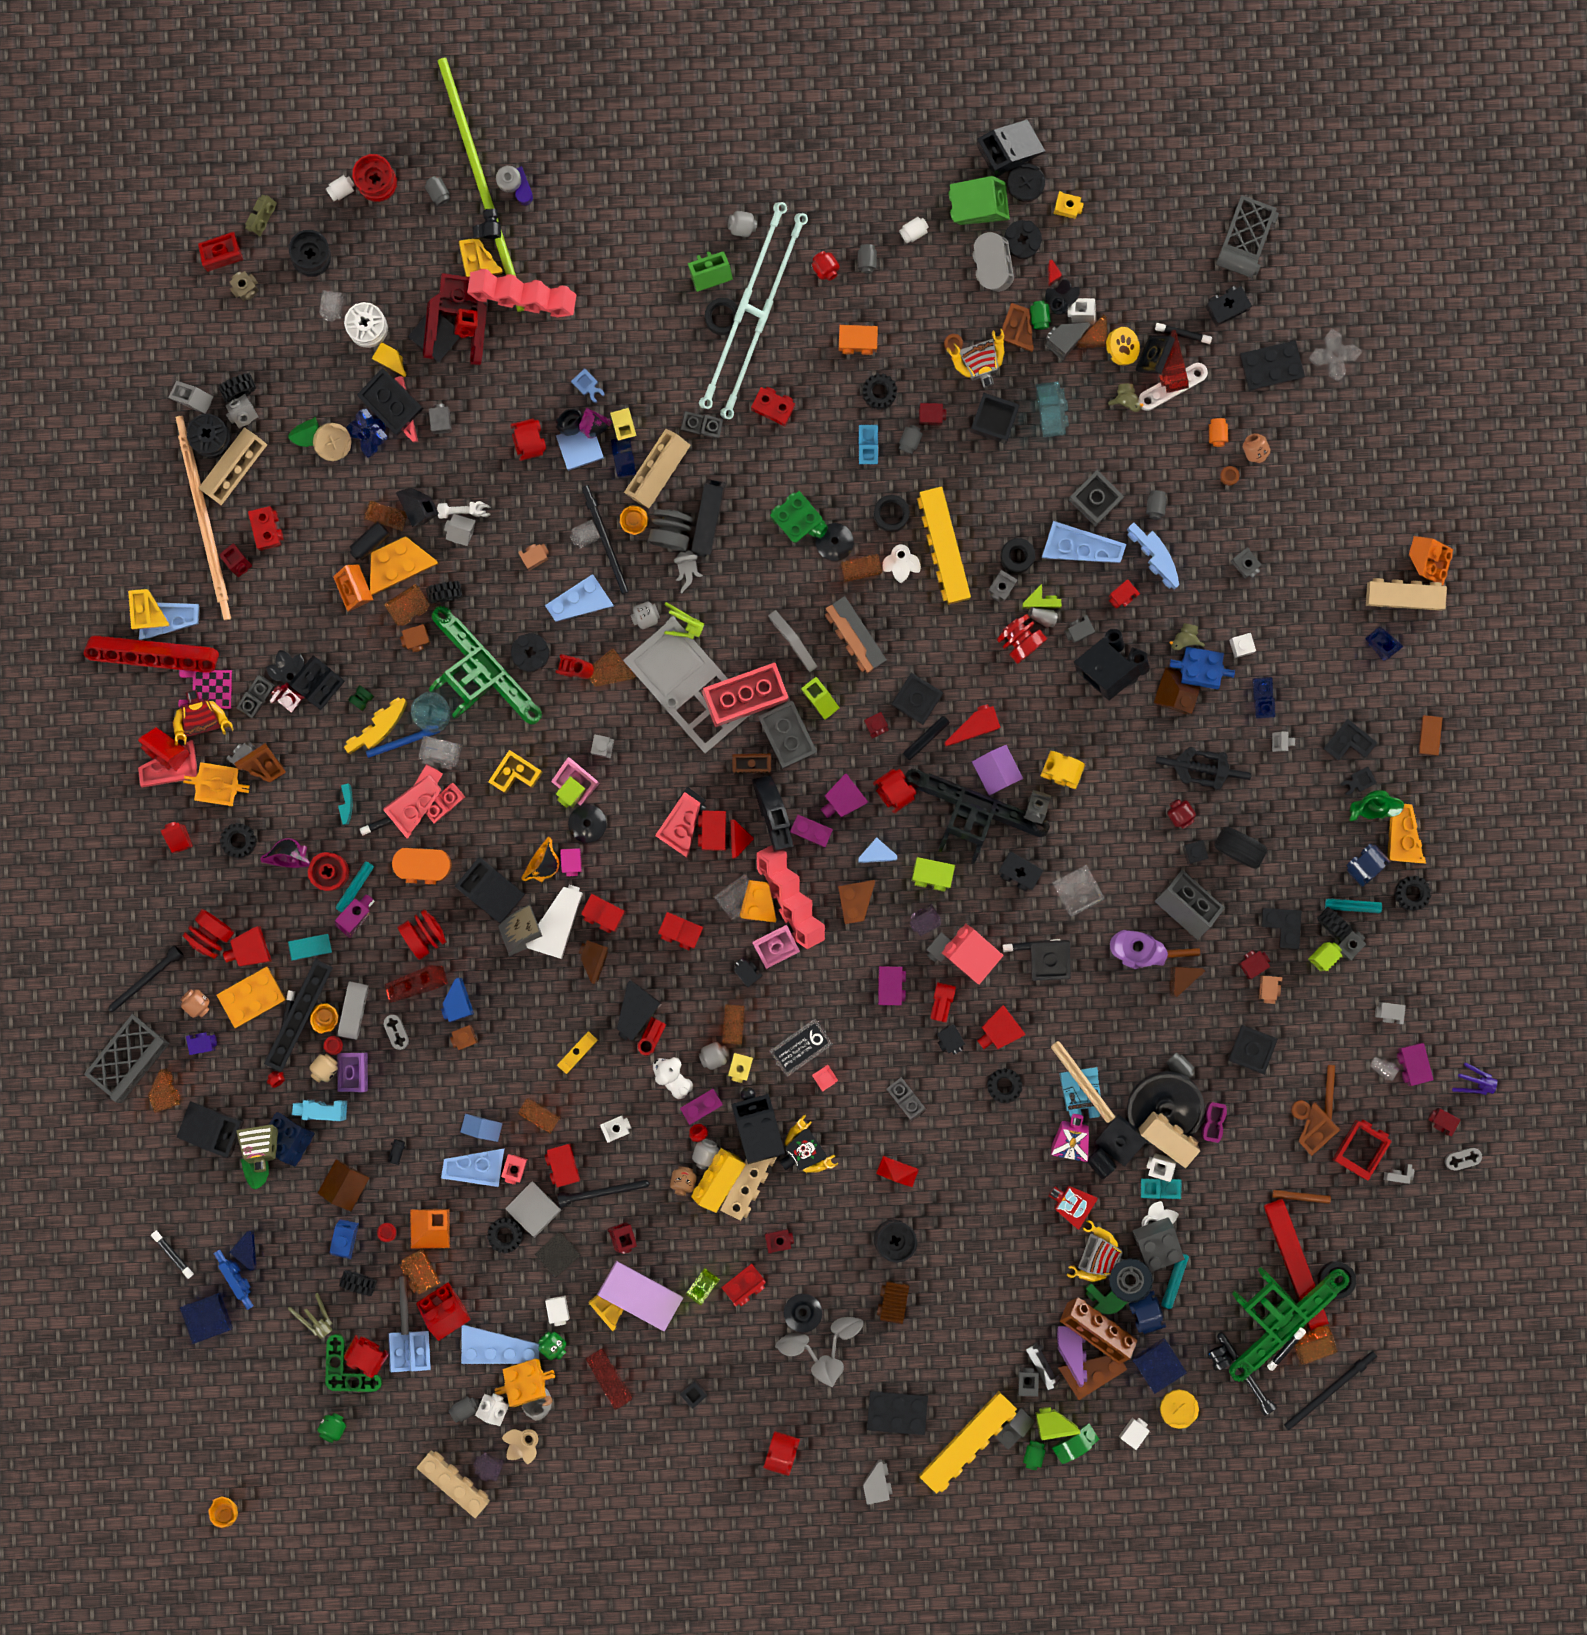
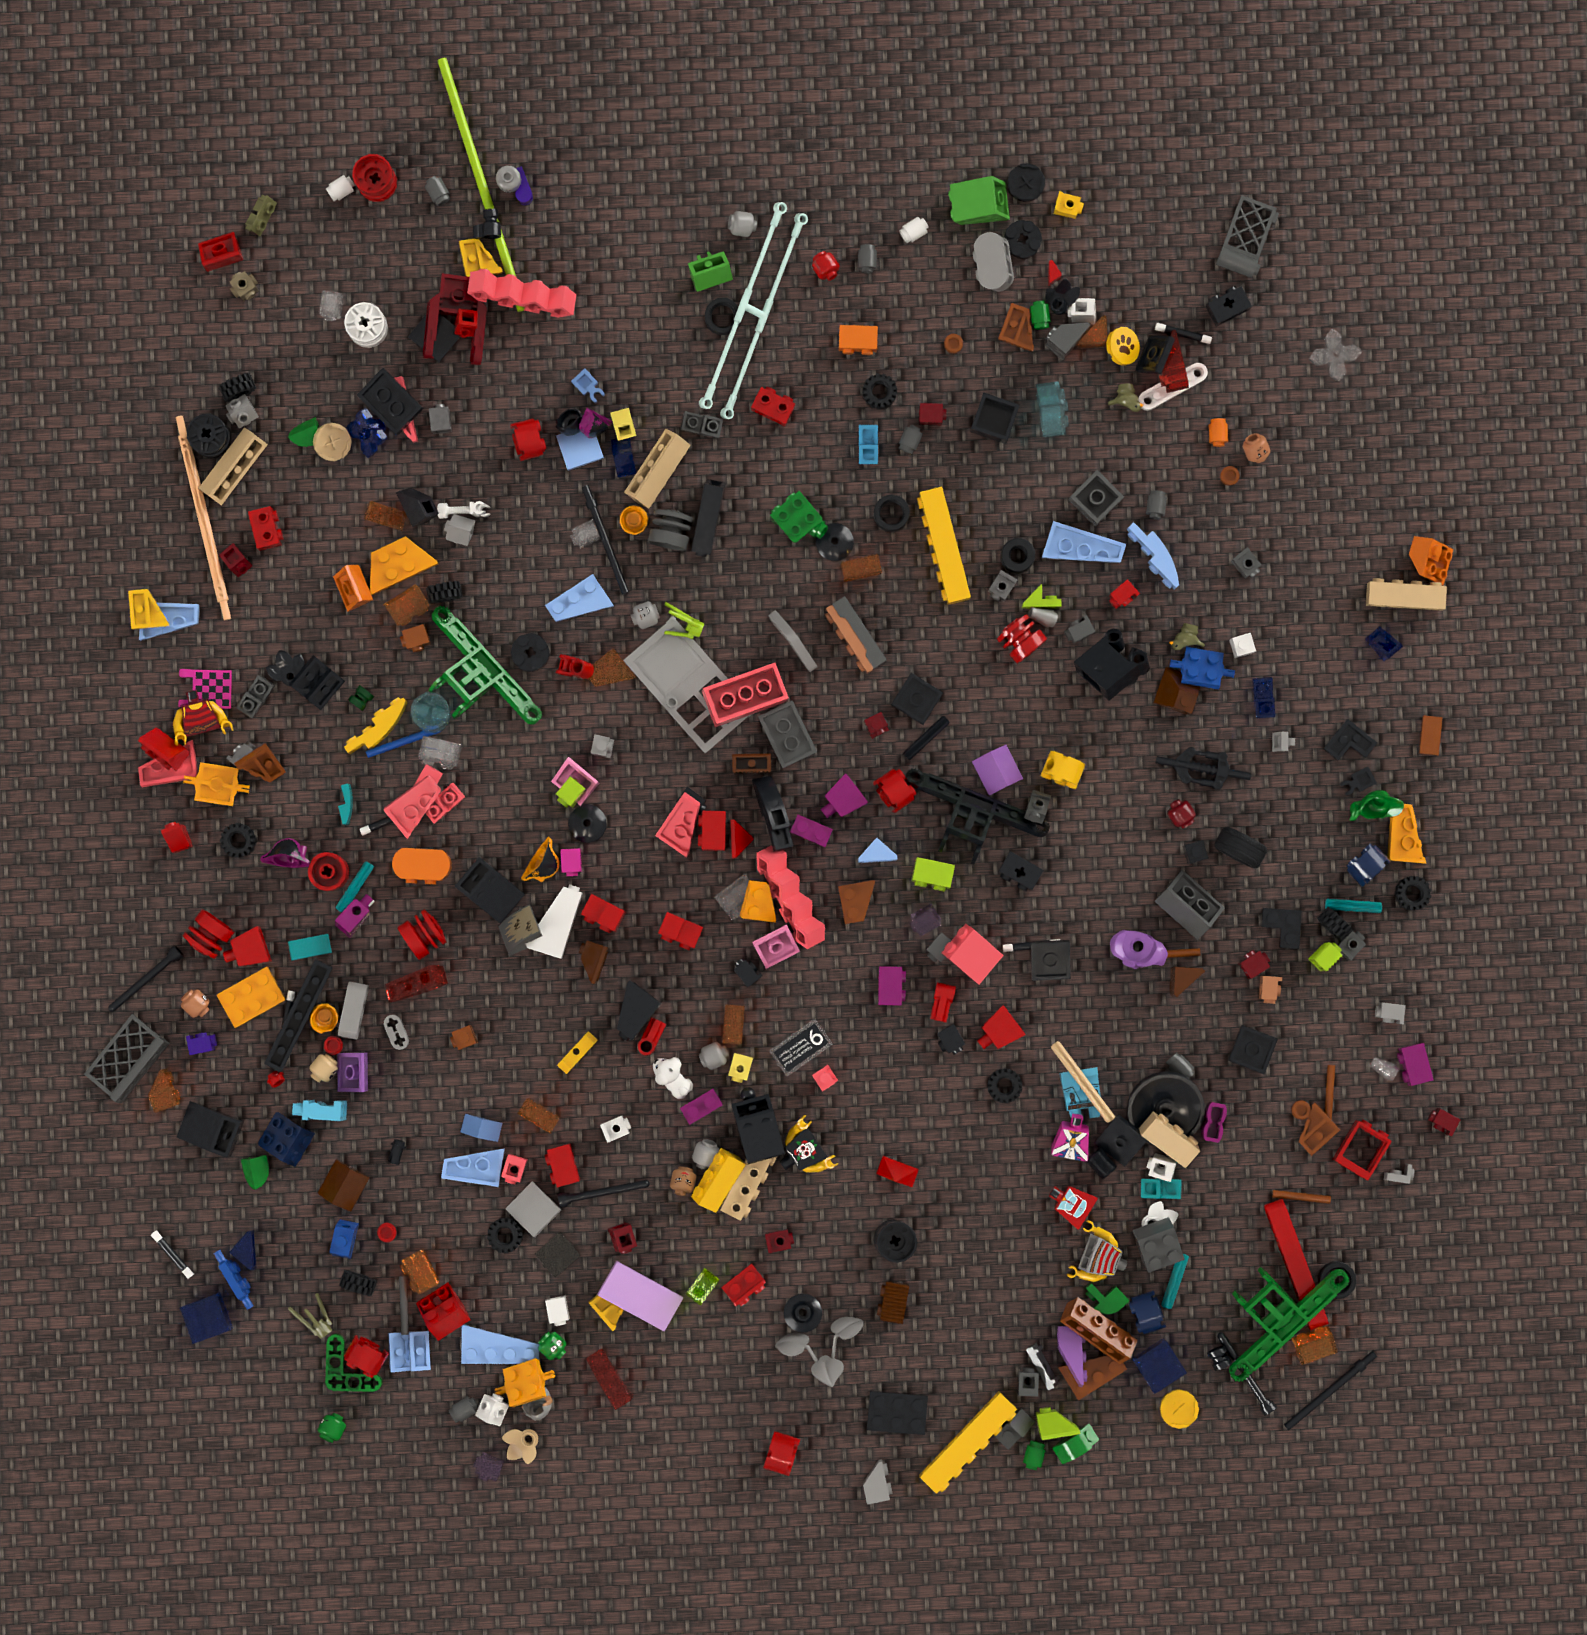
red beam [84,636,219,673] -> none
light grey slope [168,381,213,414] -> none
light orange hair [208,1497,238,1528] -> none
olive torso [237,1125,278,1172] -> none
bracket [270,683,304,713] -> none
black wheel [289,230,331,277] -> none
black brick [350,521,391,561] -> none
yellow slope [372,342,406,377] -> none
orange slope [411,1209,450,1248] -> none
tan brick [417,1450,490,1519] -> none
blue slope [441,978,474,1022] -> none
yellow brick [488,750,543,793] -> none
nougat brick [518,543,549,571] -> none
light grey piece [674,550,703,593] -> none
black brick [680,1379,708,1409] -> none
red plate [689,1124,708,1142] -> none
lime slope [801,677,840,720] -> none
white plate [882,544,921,583] -> none
flat silver slope [887,1077,926,1121] -> none
red slope [944,704,1001,747] -> none
torso [947,329,1005,388] -> none
slope [977,120,1045,178] -> none
clear brick [1052,865,1105,917] -> none
black wheel [1109,1259,1153,1303] -> none
white brick [1119,1417,1150,1450] -> none
black plate [1240,340,1305,391] -> none
black bar [1267,1328,1306,1371] -> none
light grey beam [1445,1148,1482,1171] -> none
dark purple plant [1452,1063,1498,1095] -> none

